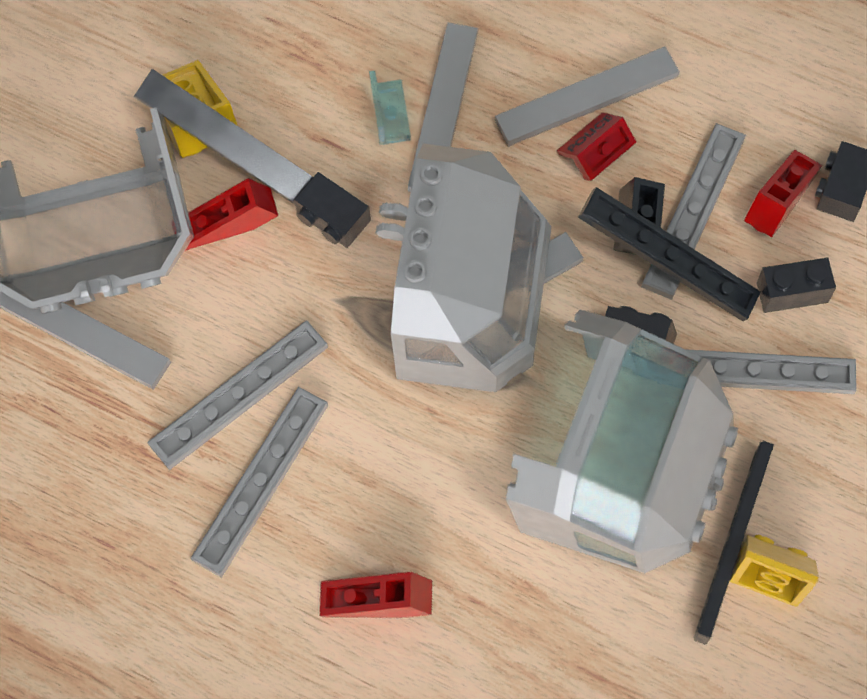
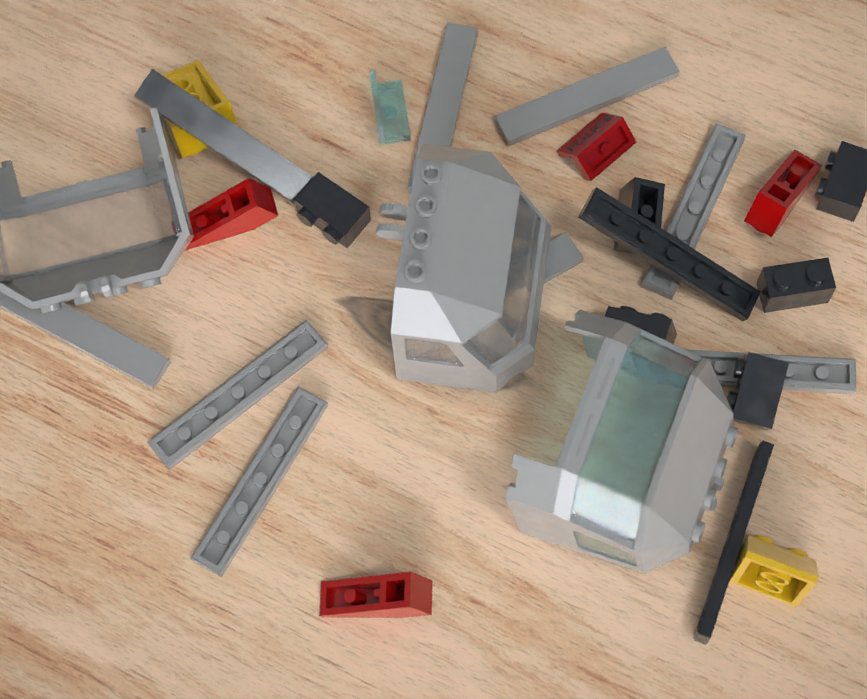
none -> black brick [727,352,789,430]

